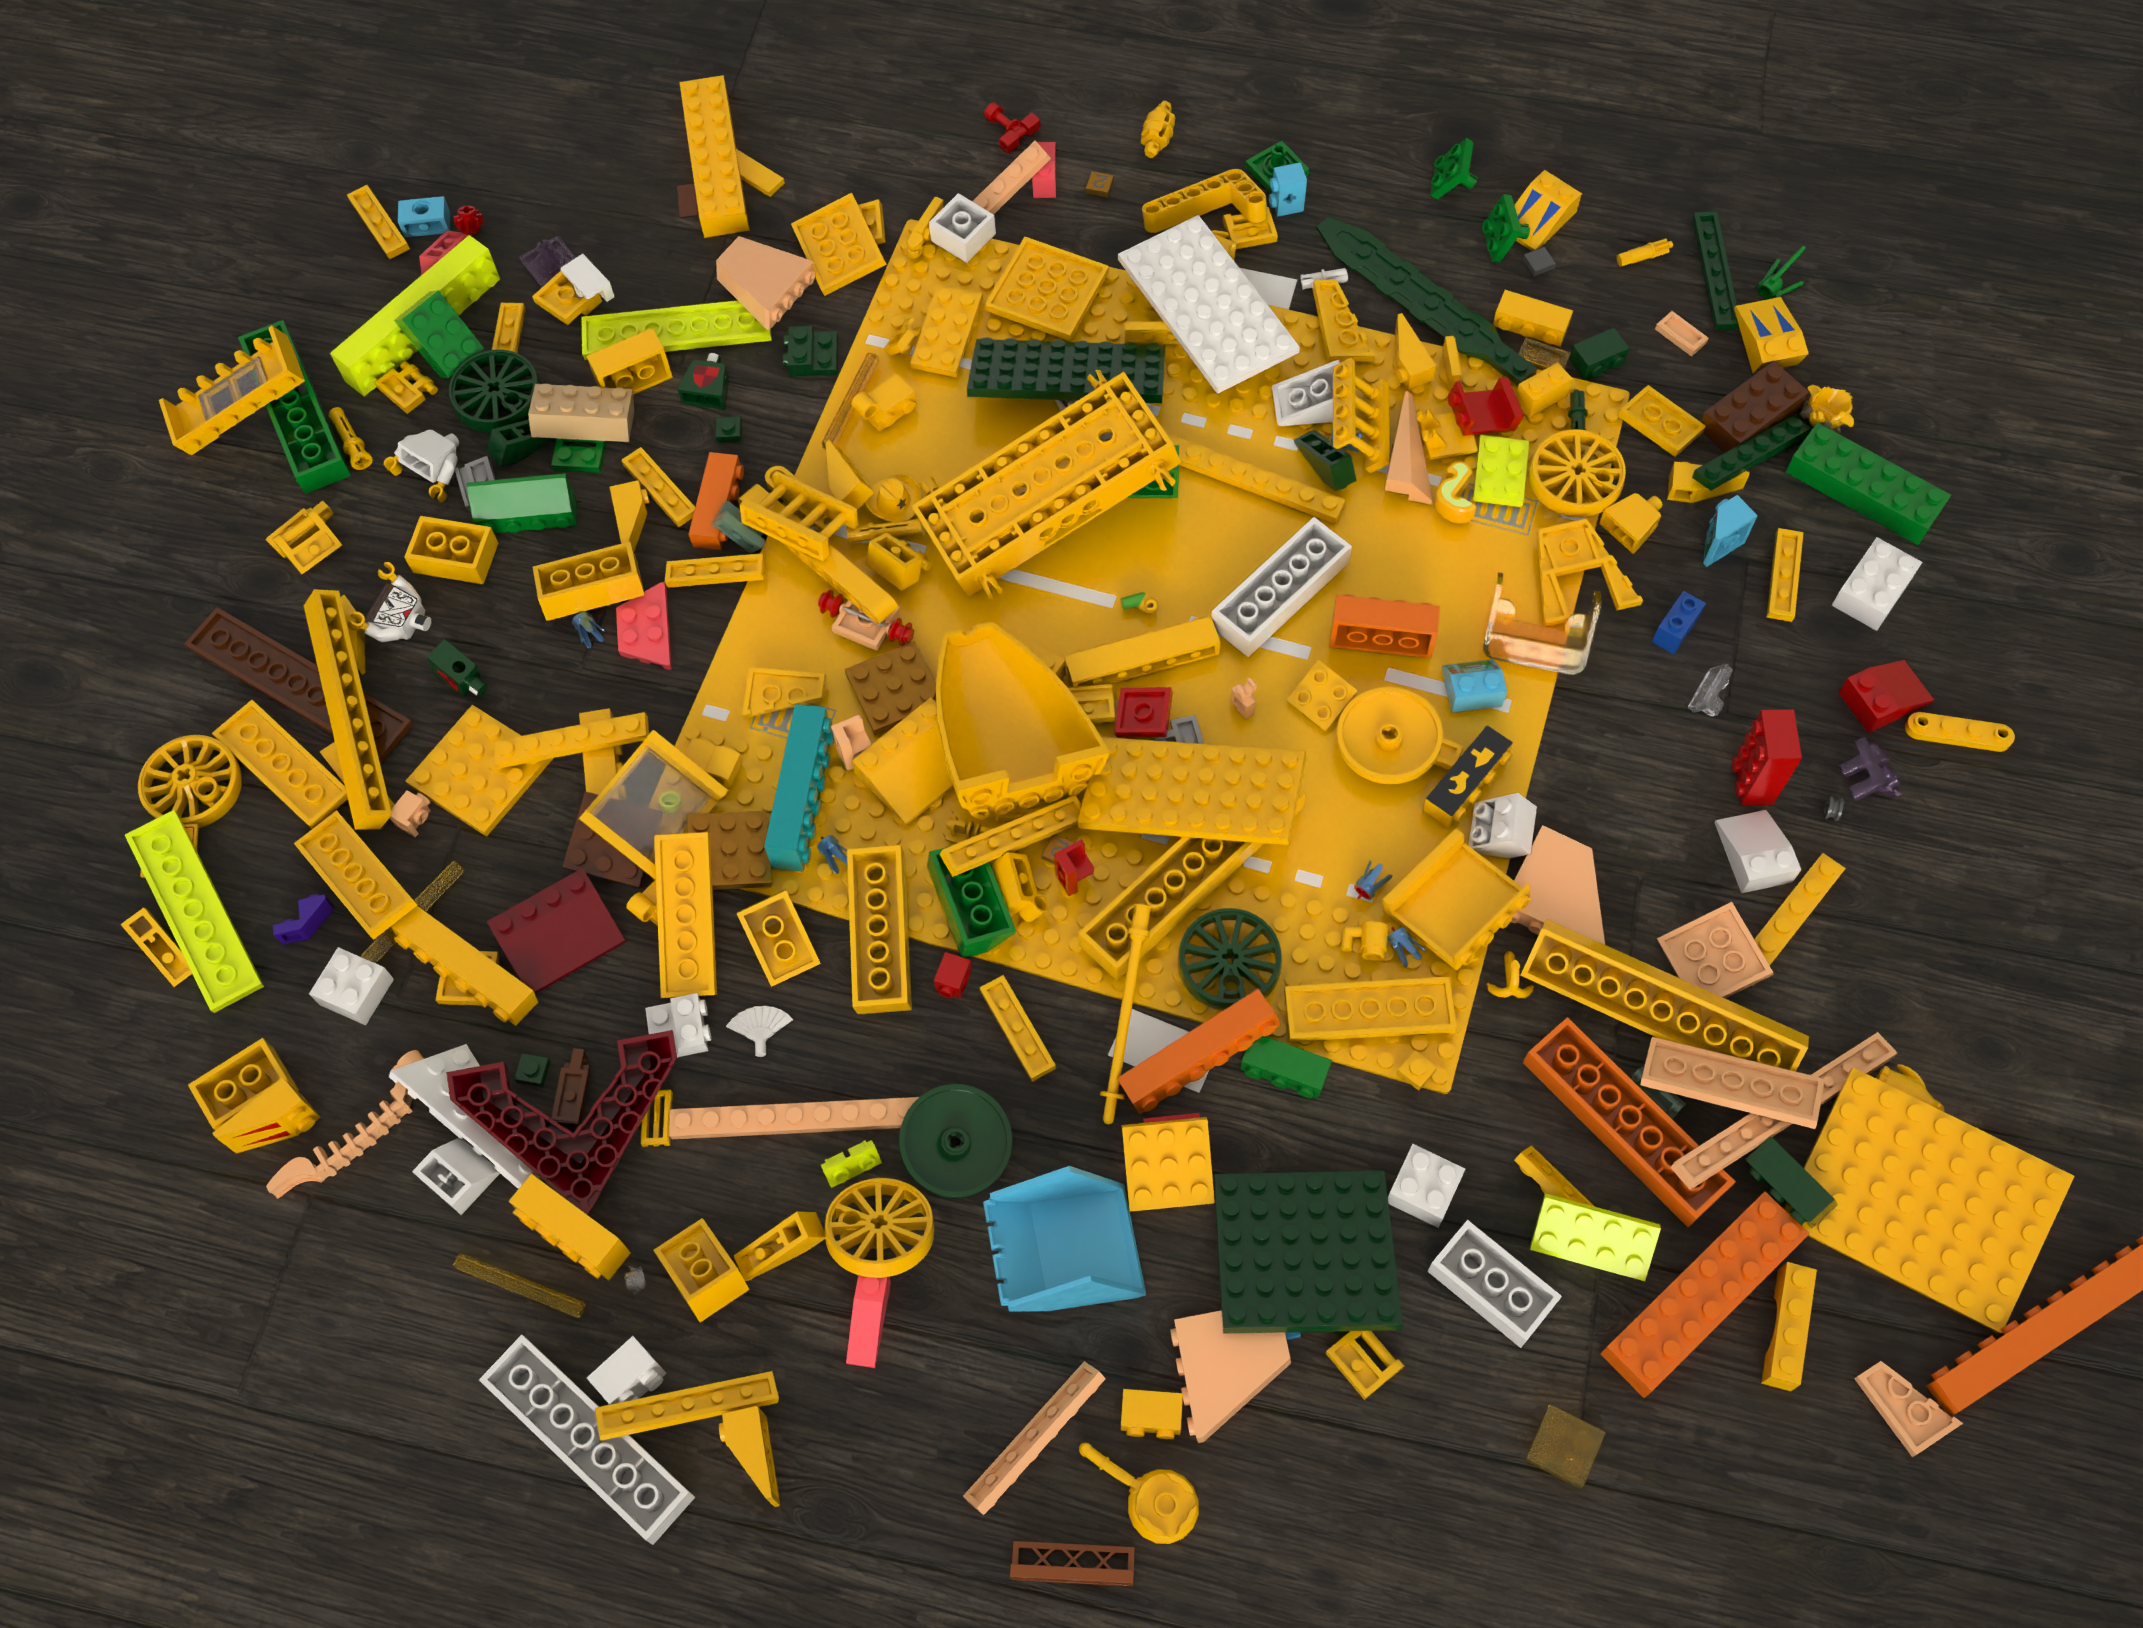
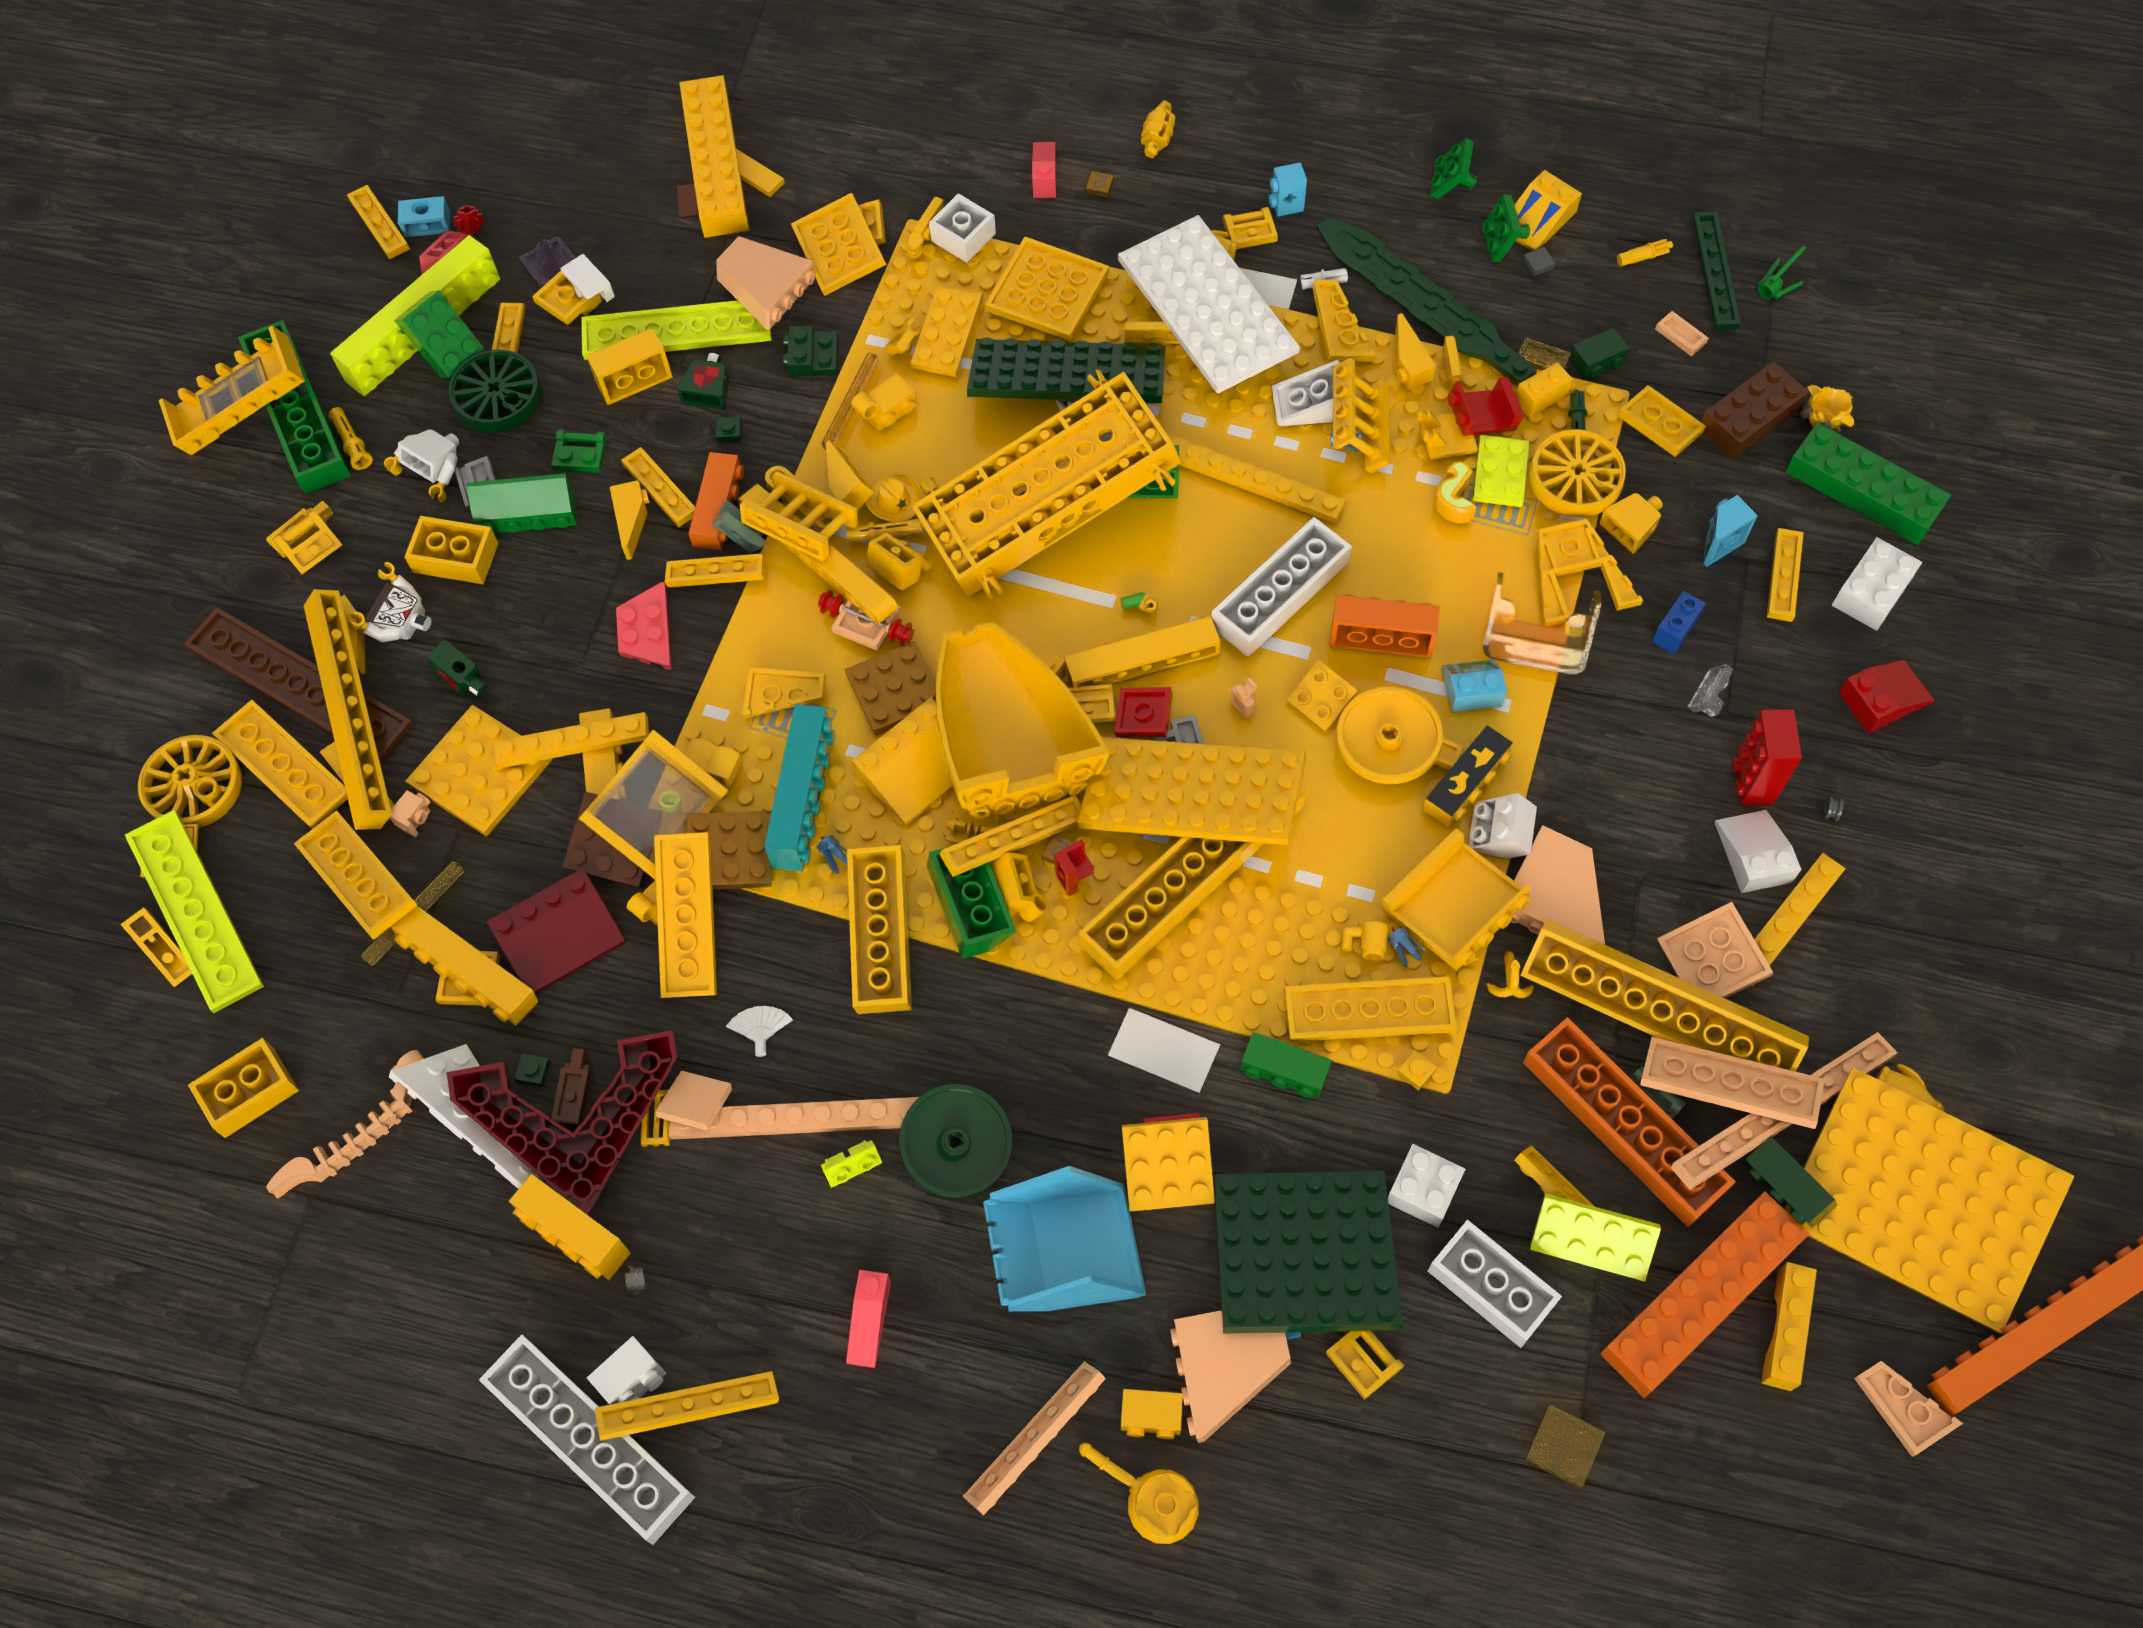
yellow slope [212,1077,320,1154] -> none
dark purple slope [273,894,334,945] -> none
white brick [309,947,394,1025] -> none
yellow plate [375,361,438,414] -> none
white slope [412,1138,500,1215] -> none
clear yellow axle [454,1253,586,1318] -> none
dark green slope [487,419,555,466] -> none
tan brick [528,384,634,442] -> none
yellow brick [533,542,645,621] -> none
flat silver piece [572,612,605,649] -> none
white plate [645,993,711,1057] -> none
yellow slope [654,1218,750,1322] -> none
yellow slope [719,1406,781,1507] -> none
yellow slope [734,1211,825,1281] -> none
yellow slope [737,889,821,987] -> none
yellow piece [825,1178,935,1278] -> none
light nougat panel [831,715,871,771] -> none
red brick [934,952,972,999] -> none
light nougat plate [972,141,1051,214] -> none
yellow plate [979,975,1056,1082] -> none
red bar [984,102,1041,154] -> none
dark orange fence [1010,1541,1135,1587] -> none
yellow bar [1100,904,1152,1125] -> none
orange brick [1117,989,1281,1114] -> none
yellow beam [1142,169,1268,233] -> none
dark green piece [1178,908,1282,1011] -> none
green plate [1245,141,1309,194] -> none
dark green slope [1294,430,1357,491] -> none
flat silver piece [1354,861,1392,900] -> none
light nougat wedge [1385,391,1433,504] -> none
yellow brick [1493,290,1573,347] -> none
yellow slope [1667,462,1749,503] -> none
dark green plate [1692,416,1811,491] -> none
yellow slope [1734,297,1809,374] -> none
clear purple plate [1839,737,1901,801] -> none
yellow plate [1905,712,2015,752] -> none
none -> light nougat tile [656,1071,732,1130]

